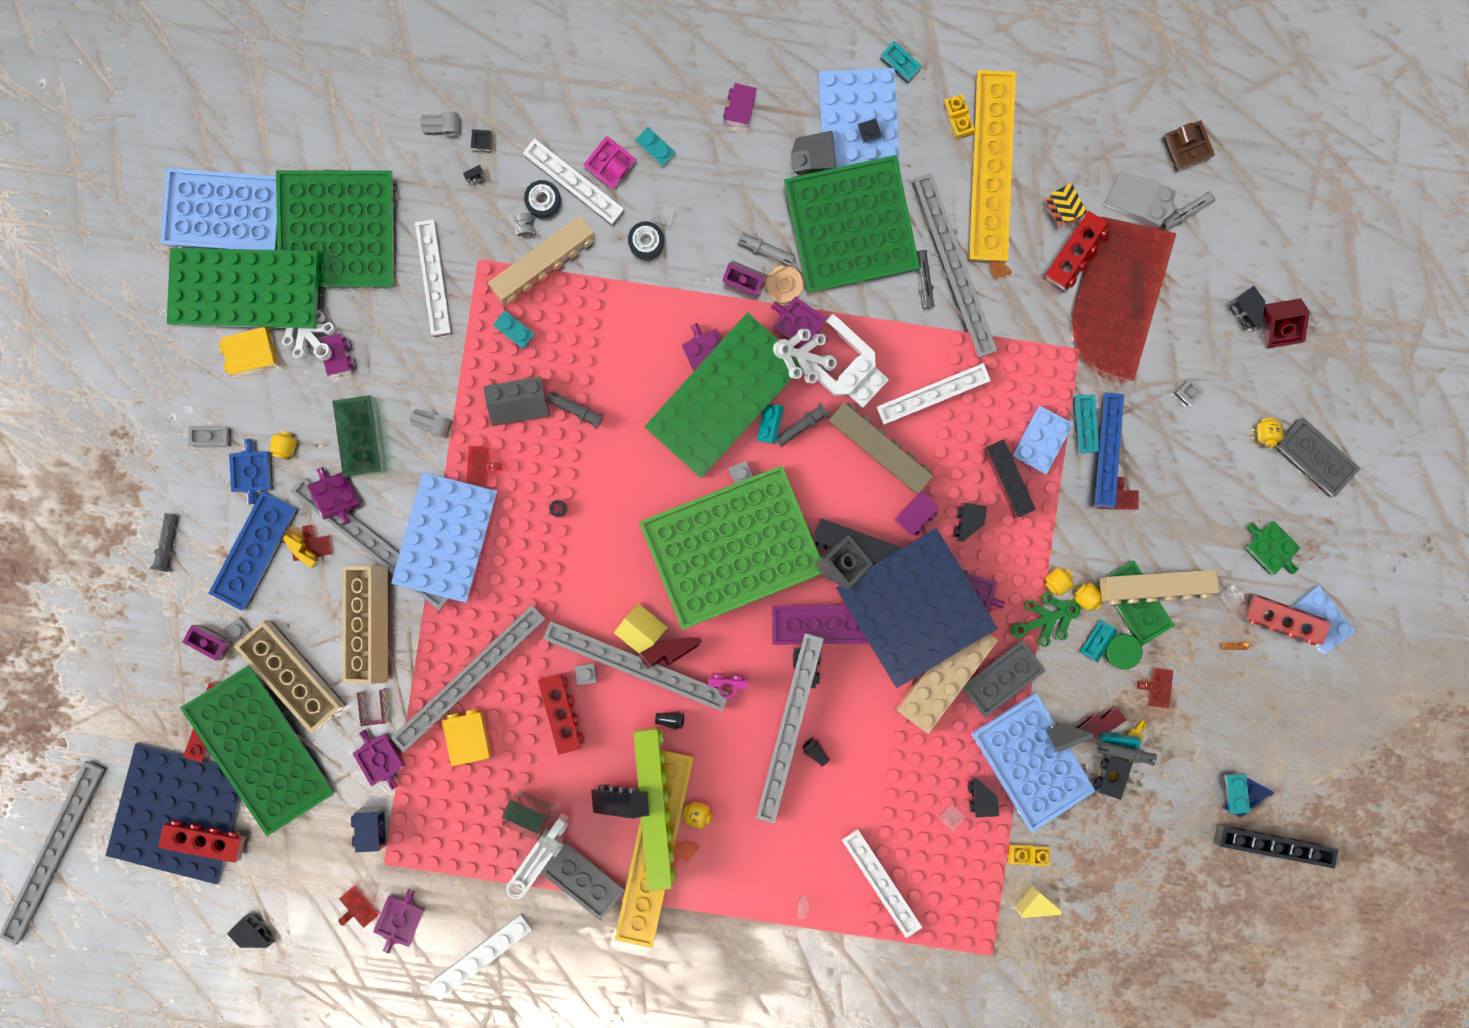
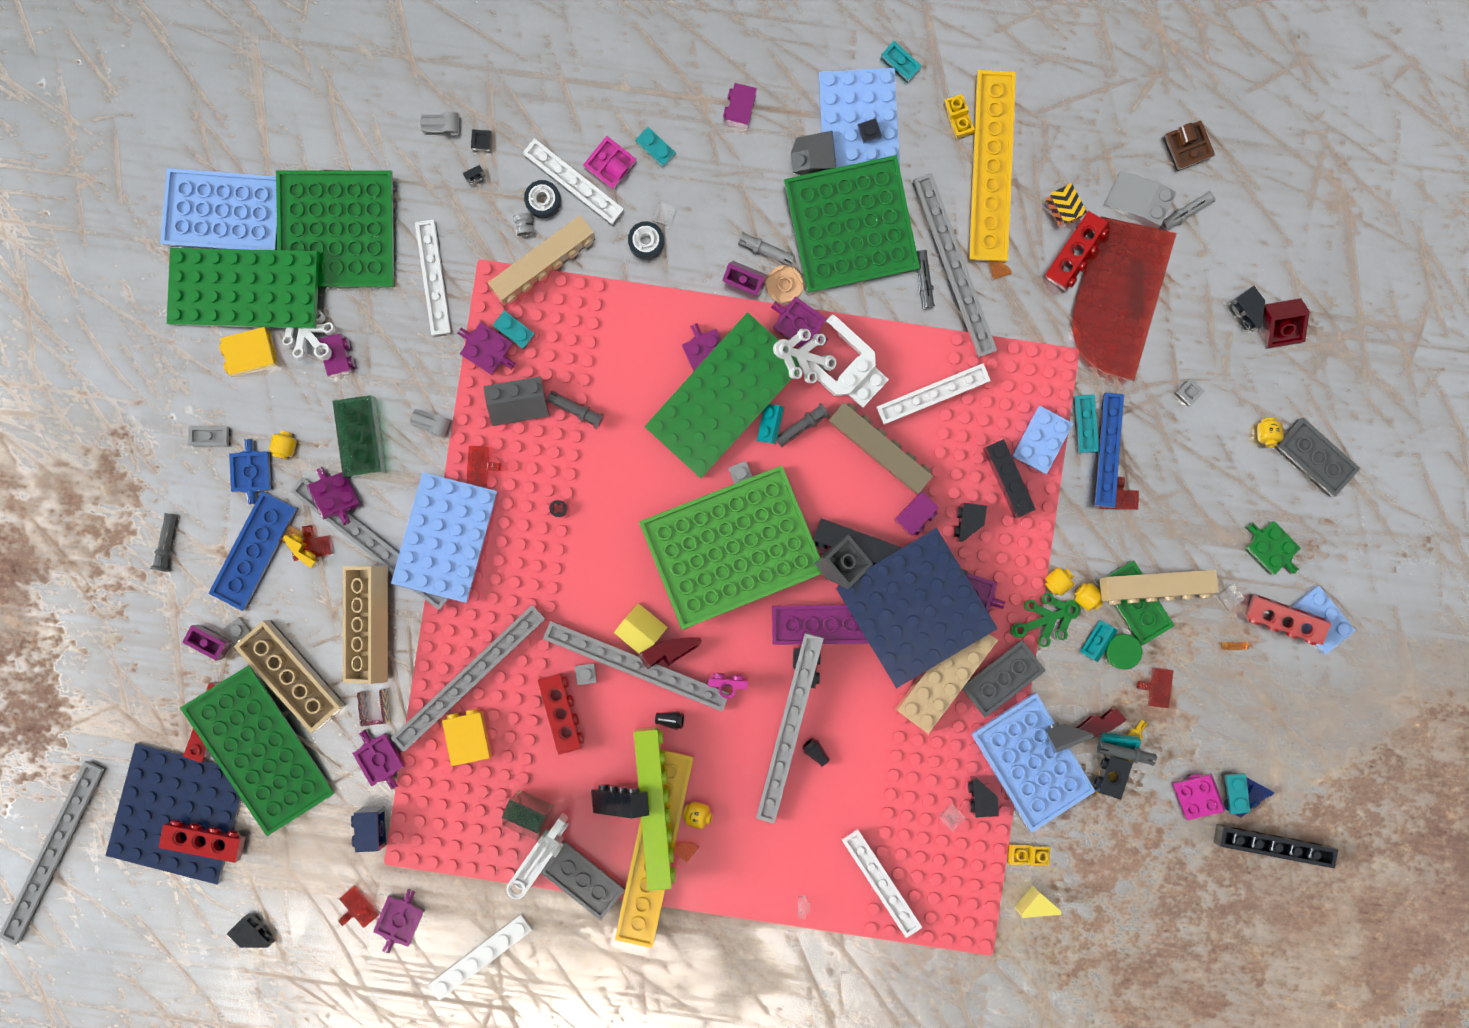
none -> magenta plate [457,322,516,375]
none -> dark pink plate [1174,773,1226,820]

